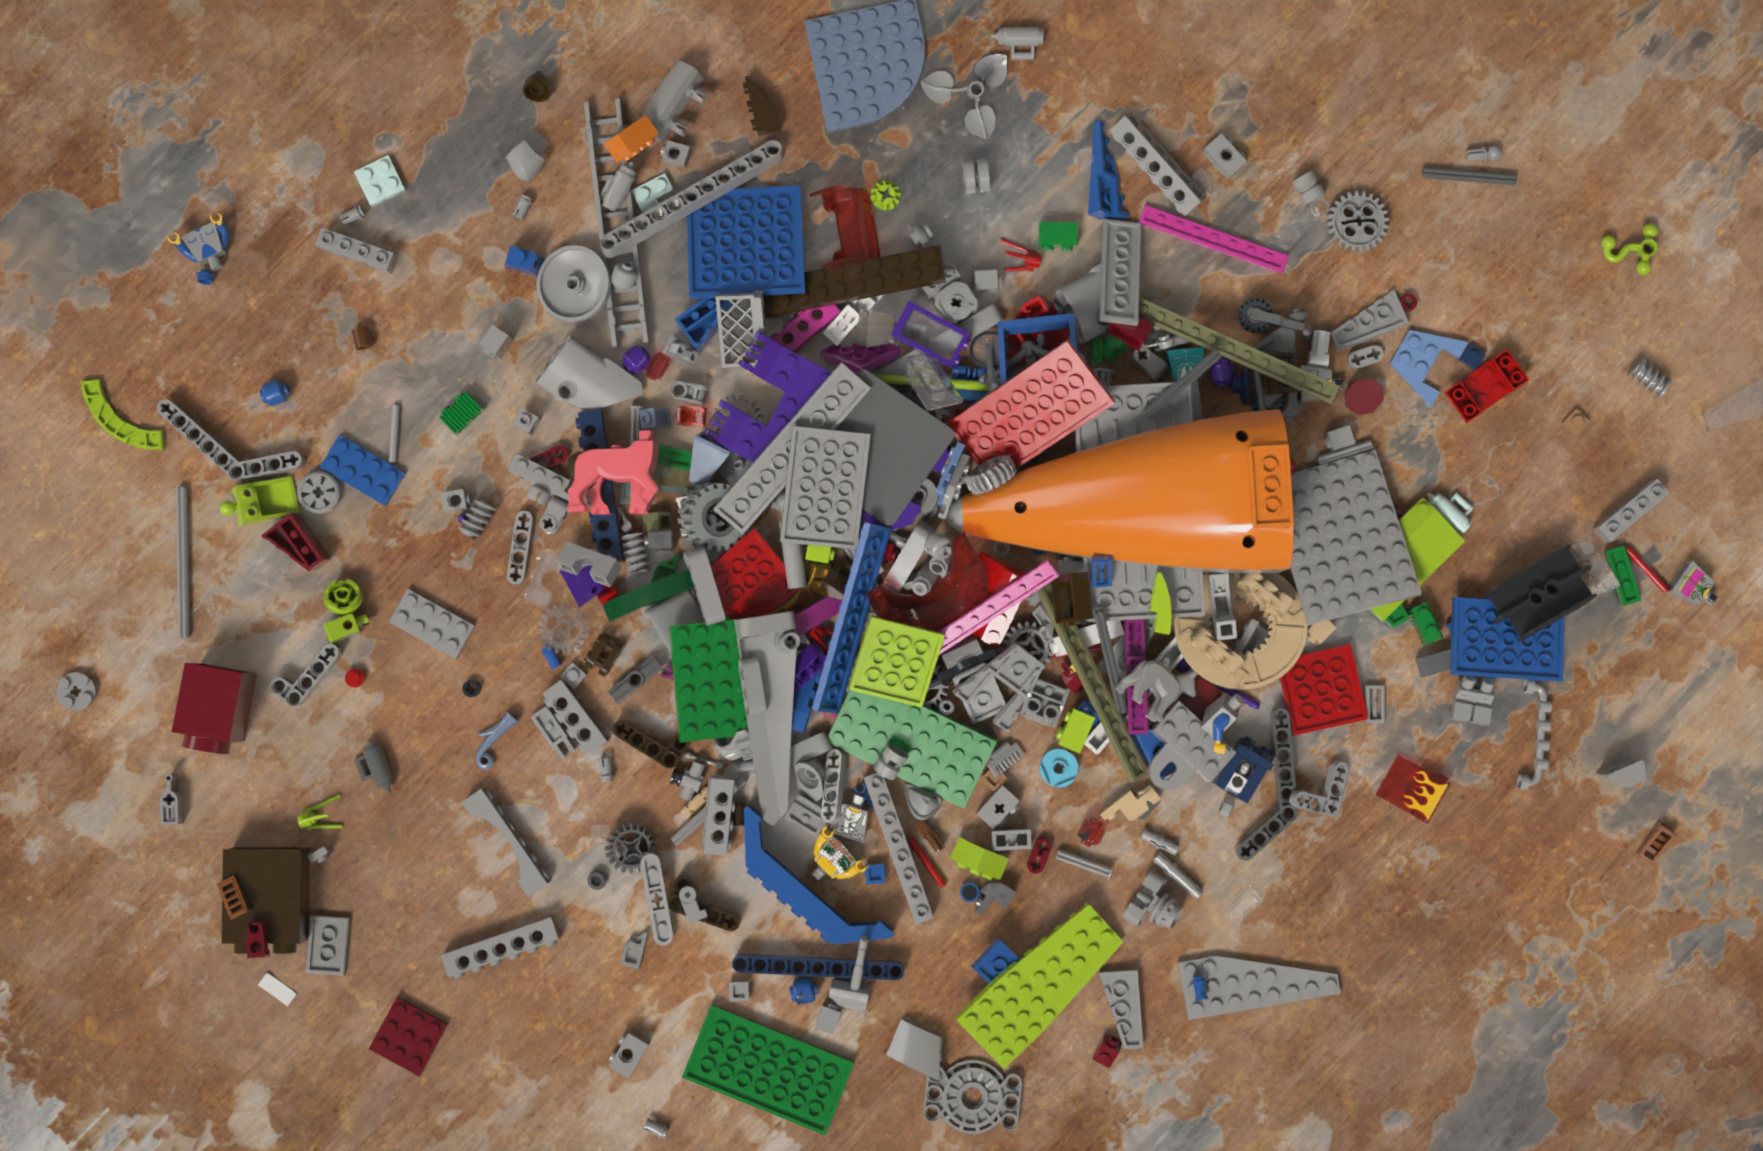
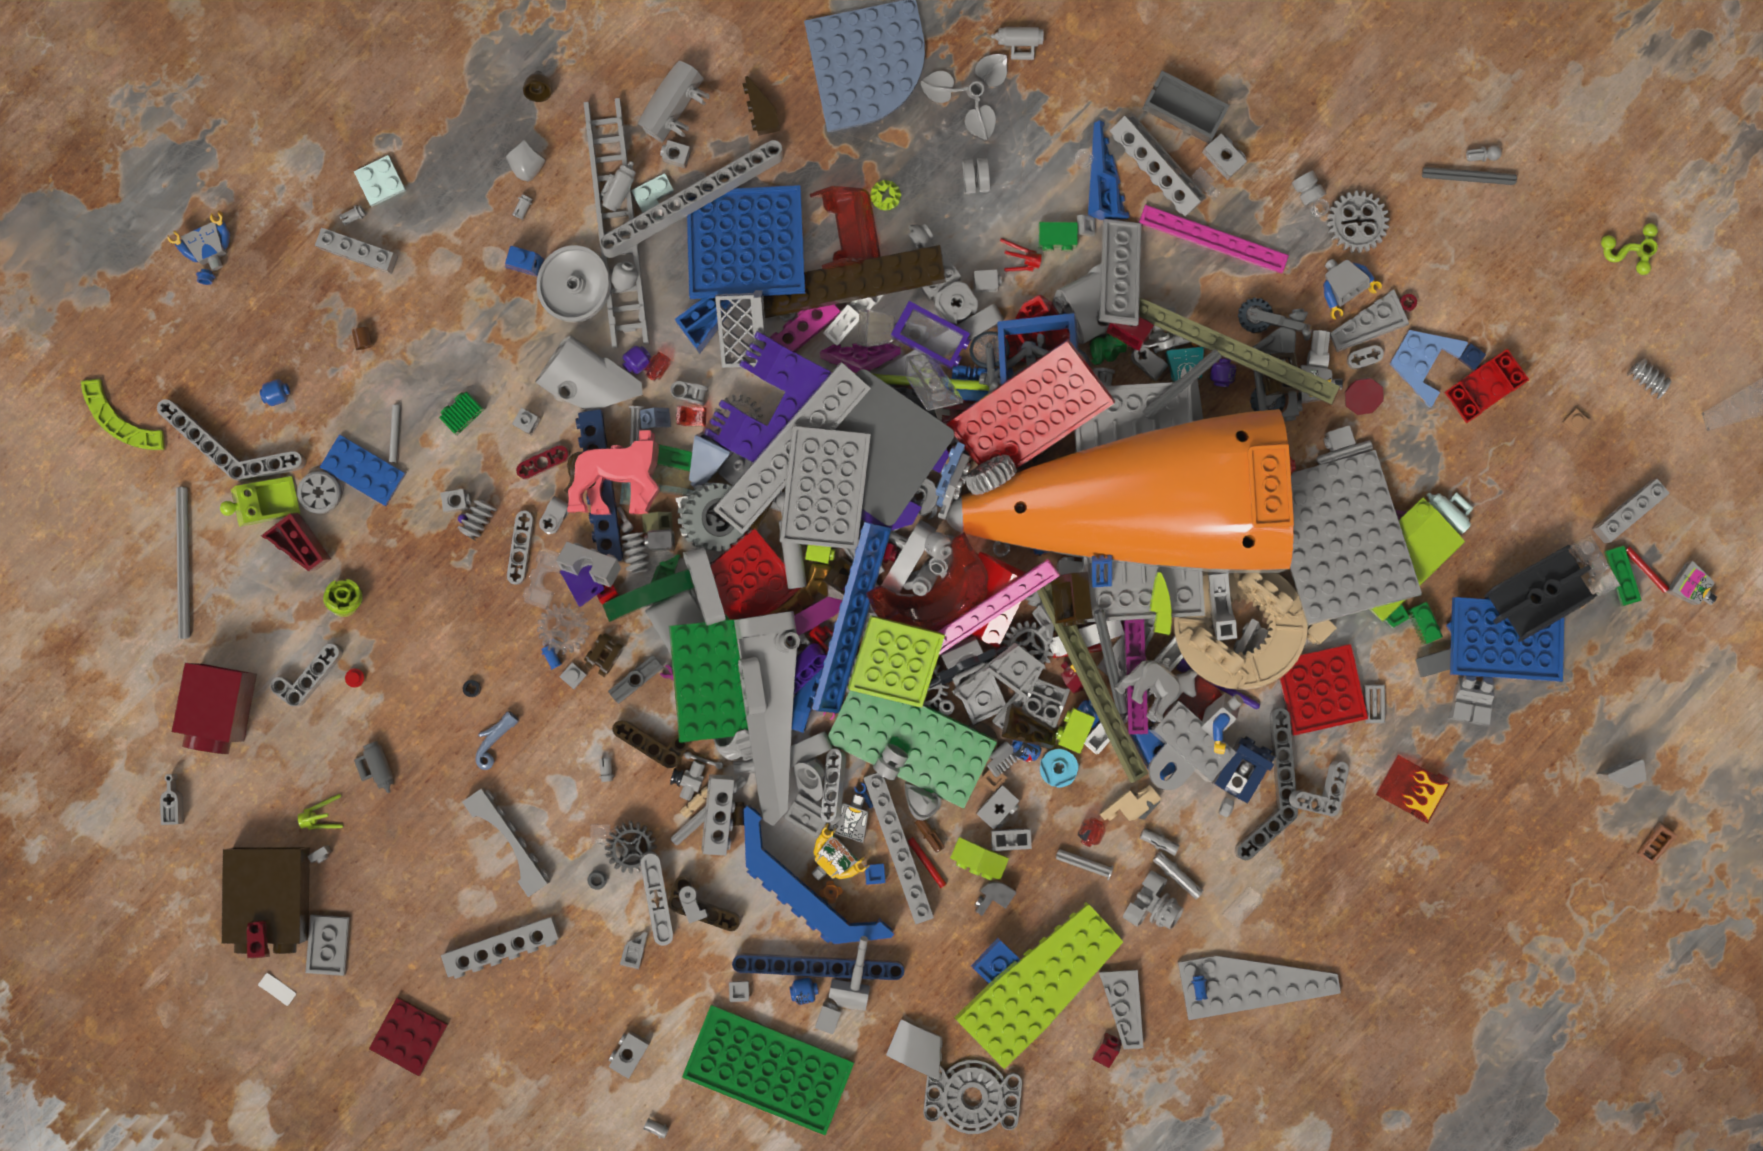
light grey plate [57,672,97,711] -> none
dark orange slope [216,875,252,920] -> none
lime torso [323,613,370,644] -> none
light grey plate [389,589,475,659] -> none
light grey brick [479,325,513,359] -> none
light grey plate [508,453,570,505] -> none
light grey hinge [530,706,576,760] -> none
light grey brick [542,680,609,755] -> none
orange brick [604,114,659,162] -> none
light grey hips [662,335,698,366] -> none
black tile [960,882,979,902] -> none
dark red beam [1027,838,1052,874] -> none
clear blue piece [1231,367,1250,405] -> none
light grey bar [1517,680,1552,790] -> none
none -> orange plate [820,880,843,904]
none -> dark brown wing [1001,704,1057,749]
none -> head [1012,740,1042,762]
none -> light grey tile [1077,214,1095,237]
none -> dark grey piece [1142,71,1230,144]
none -> light grey torso [1323,259,1382,319]

